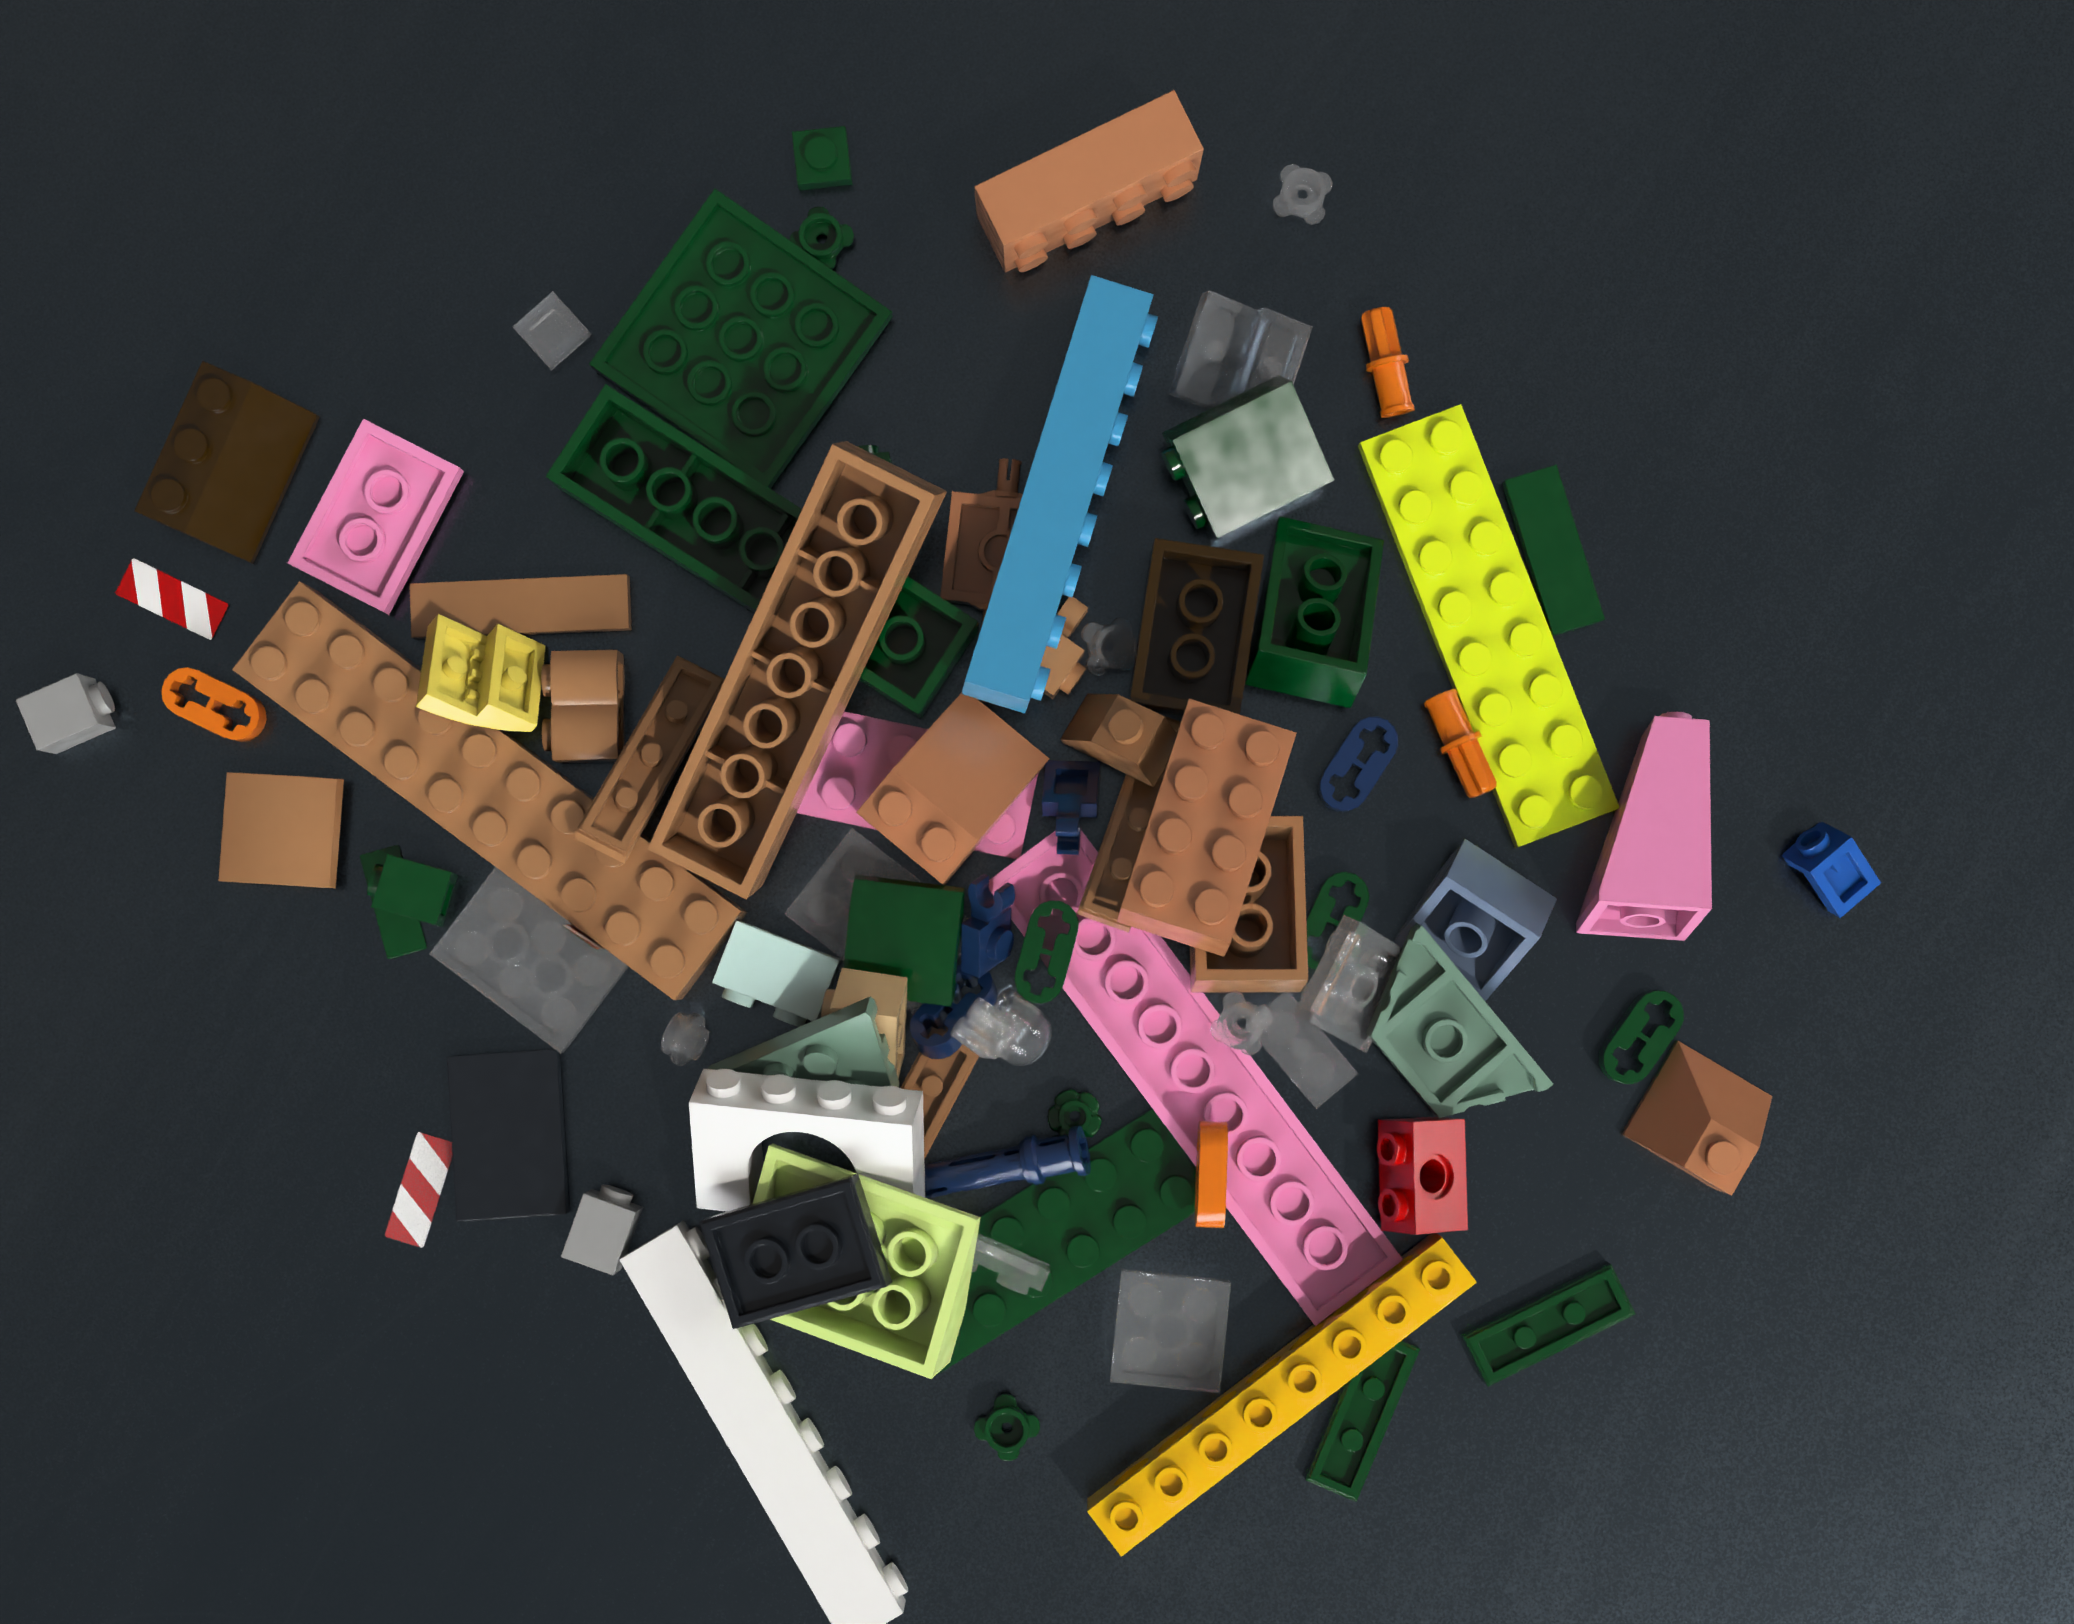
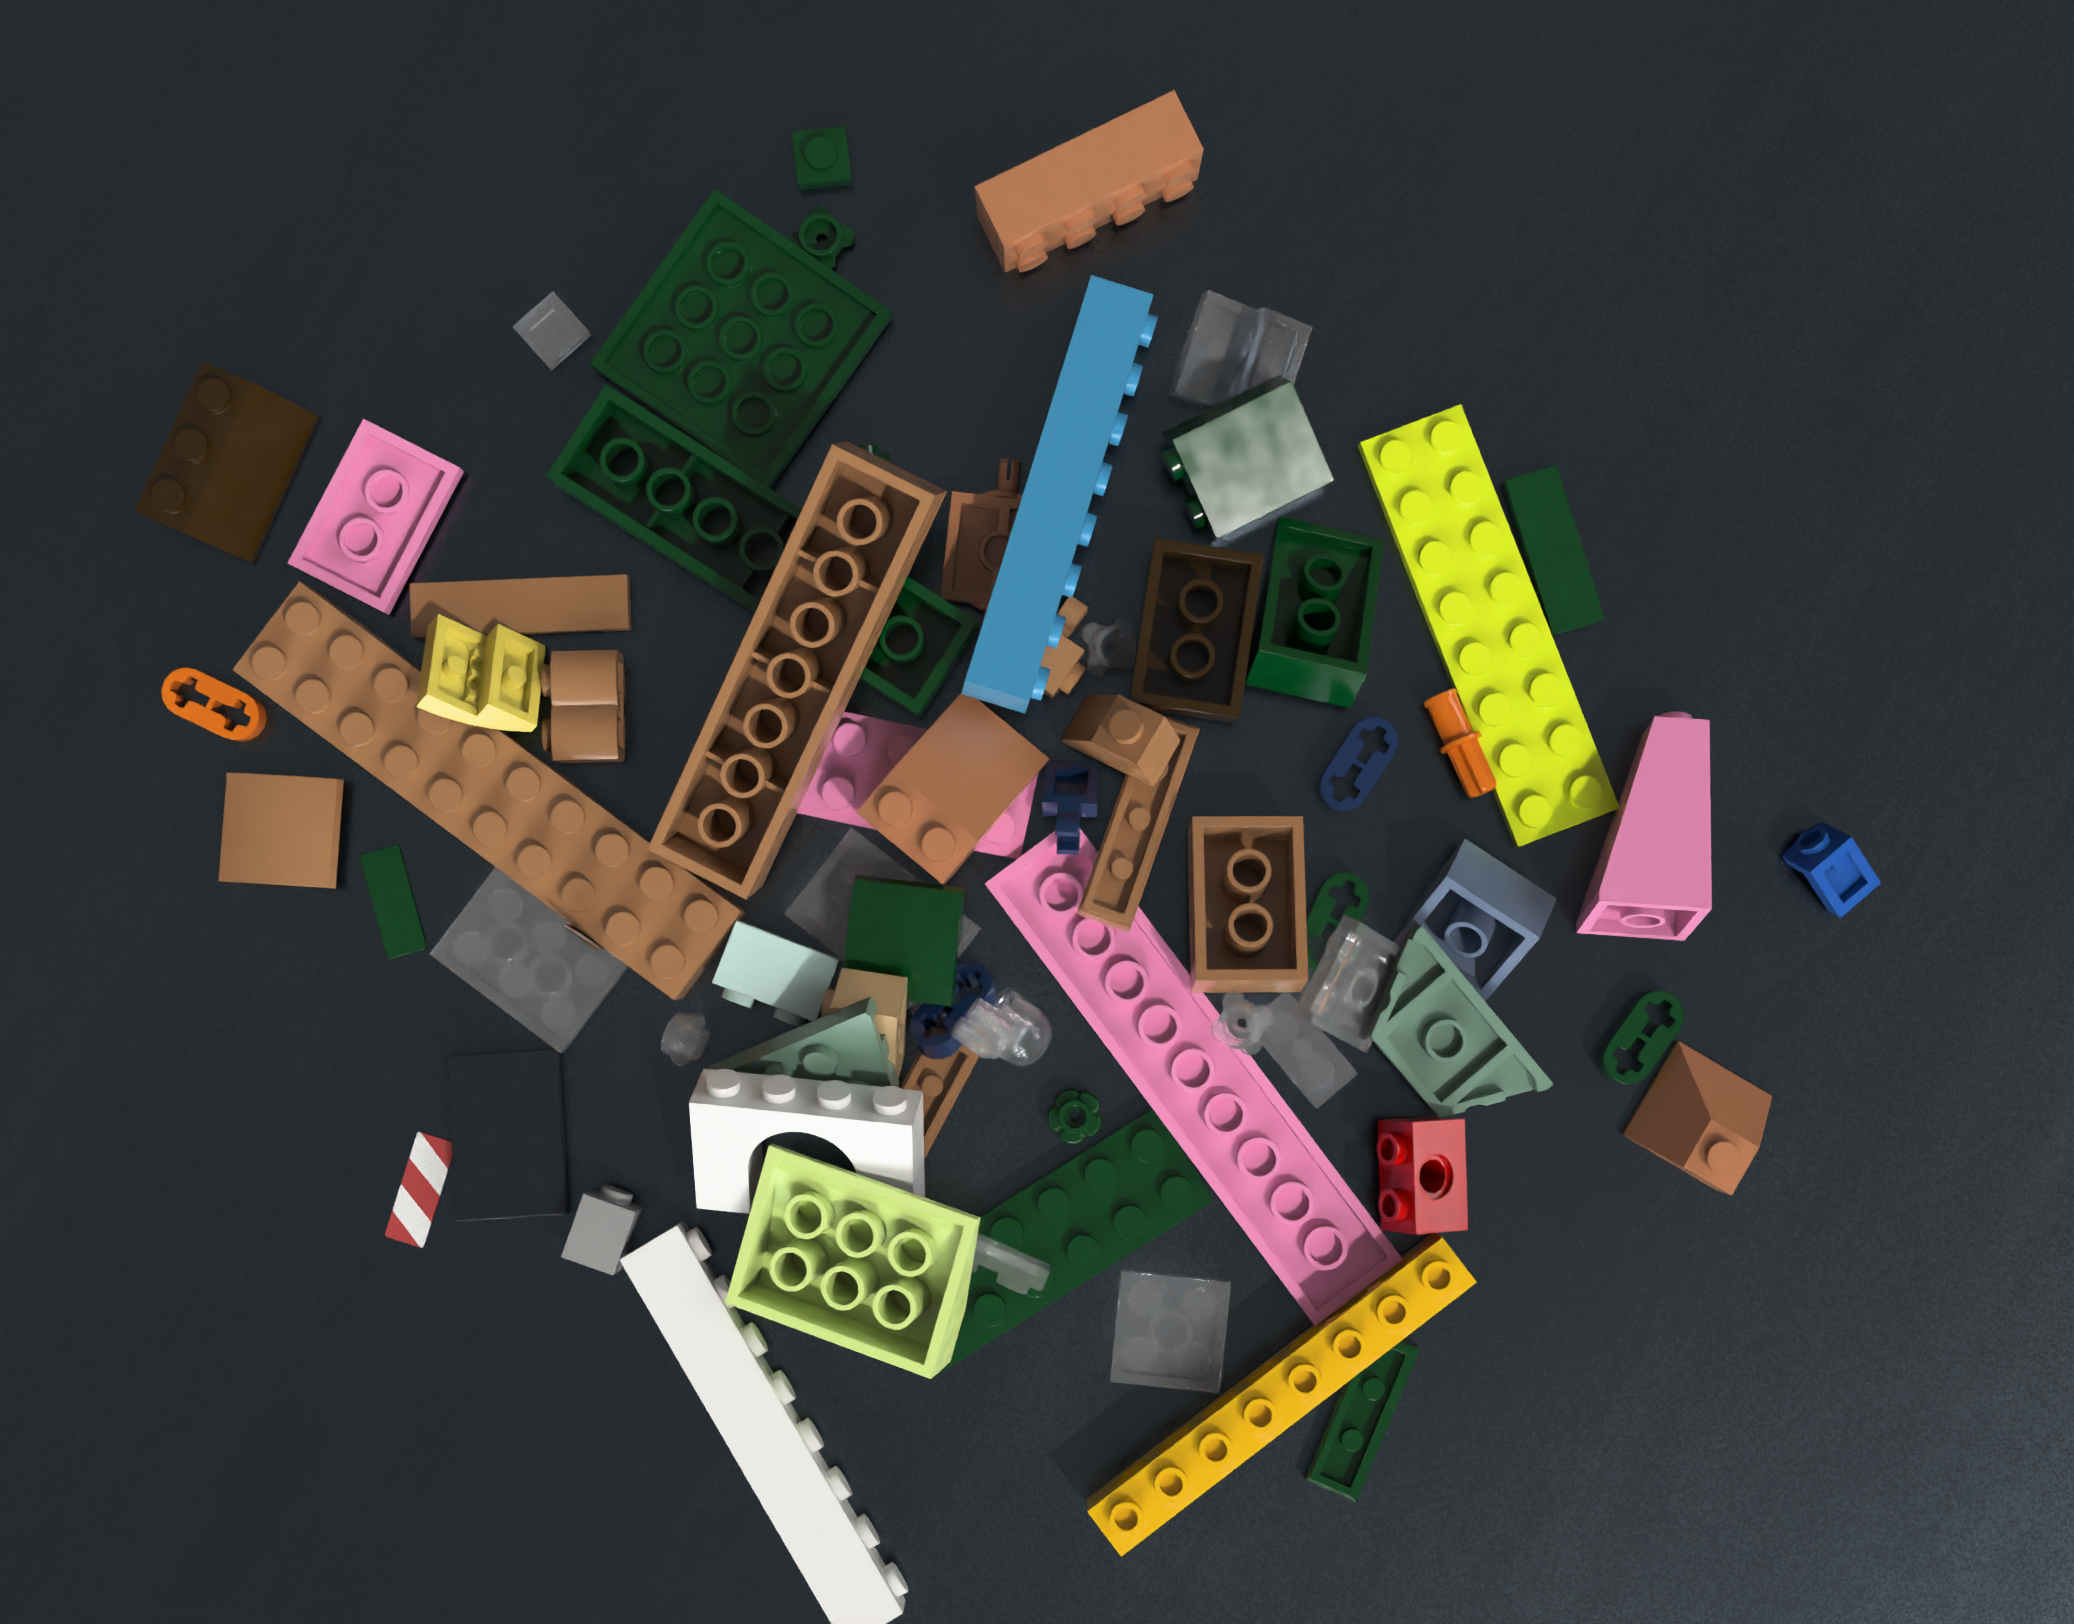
light grey brick [16,673,116,754] -> none
sticker [115,558,229,640] -> none
dark green brick [367,854,458,927] -> none
medium nougat tile [574,655,725,864] -> none
black tile [699,1174,892,1329] -> none
dark blue pin [924,1126,1091,1199] -> none
dark blue plate [961,874,1015,978] -> none
dark green plate [974,1394,1040,1461] -> none
dark green beam [1015,900,1079,1004] -> none
nougat brick [1117,698,1297,957] -> none
orange beam [1195,1121,1228,1228] -> none
clear plate [1273,164,1333,225] -> none
orange axle [1361,307,1415,418] -> none
dark green tile [1461,1262,1636,1386] -> none

